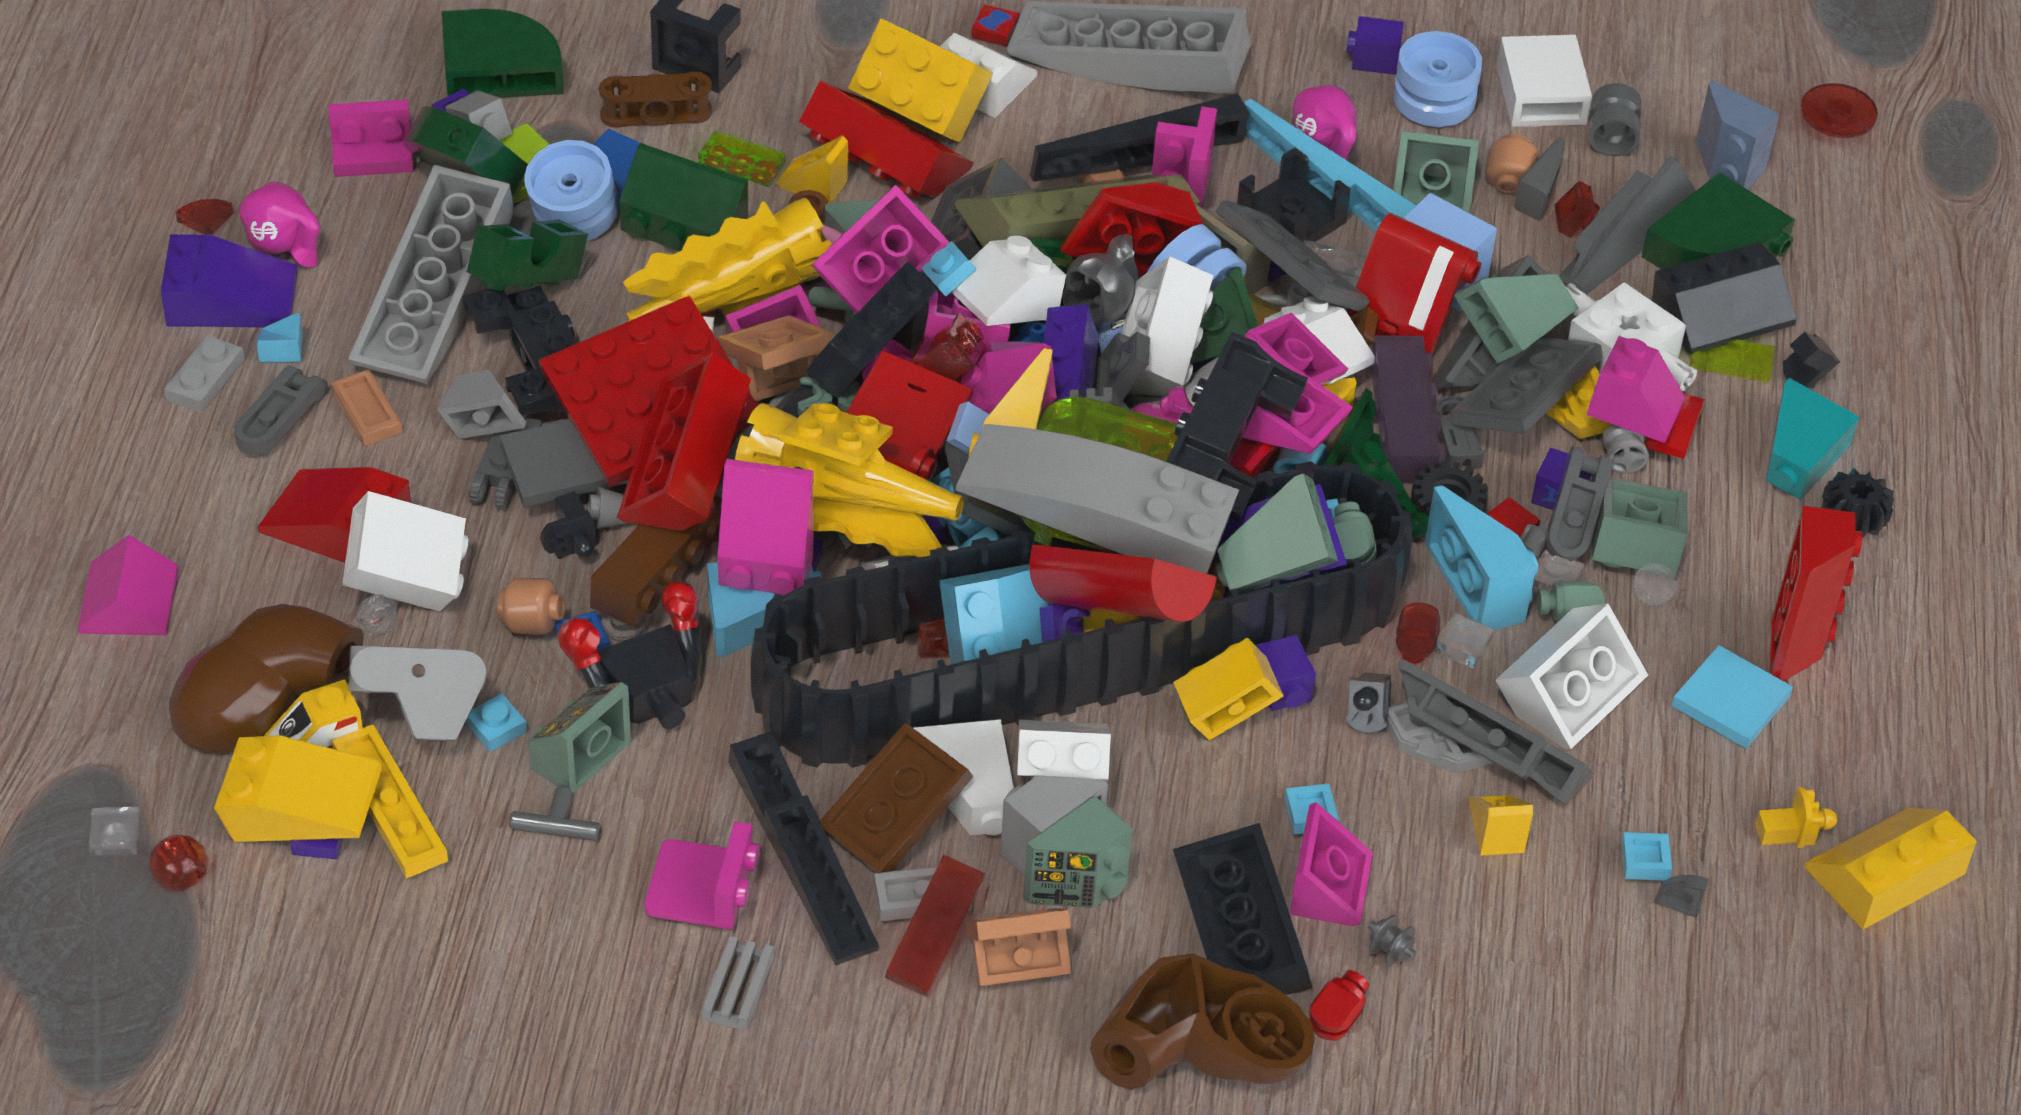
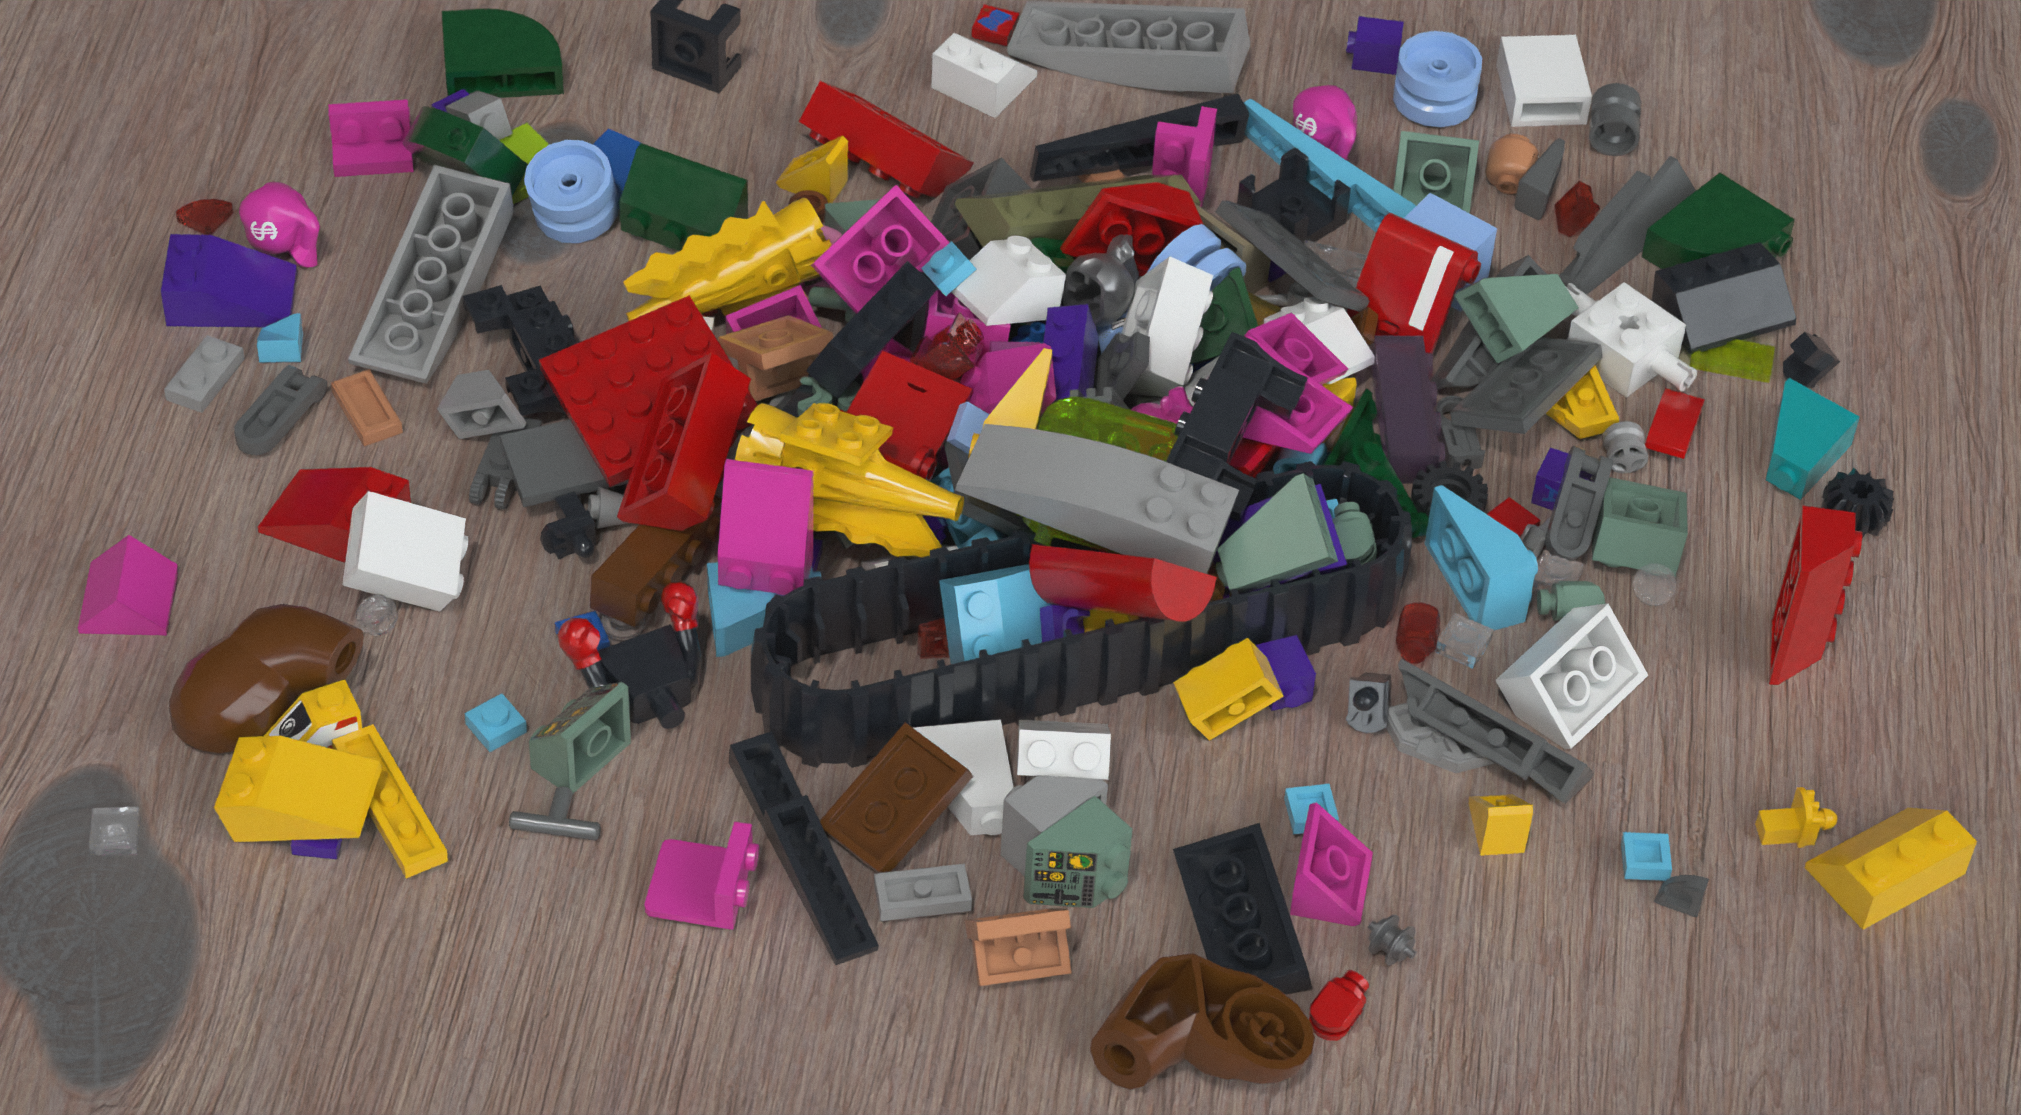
clear red piece [149,834,209,892] -> none
light grey piece [348,646,486,741] -> none
dark green arch [467,220,588,290] -> none
nougat head [497,578,565,635] -> none
reddish brown piece [599,72,712,128] -> none
clear neon green tile [698,131,785,187] -> none
light grey tile [702,936,774,1031] -> none
yellow brick [848,18,993,143] -> none
clear red tile [885,854,985,997] -> none
dark pink slope [1586,336,1685,443] -> none
medium azure tile [1672,645,1793,749] -> none
sand blue slope [1696,80,1779,189] -> none
clear red dish [1800,83,1878,138] -> none

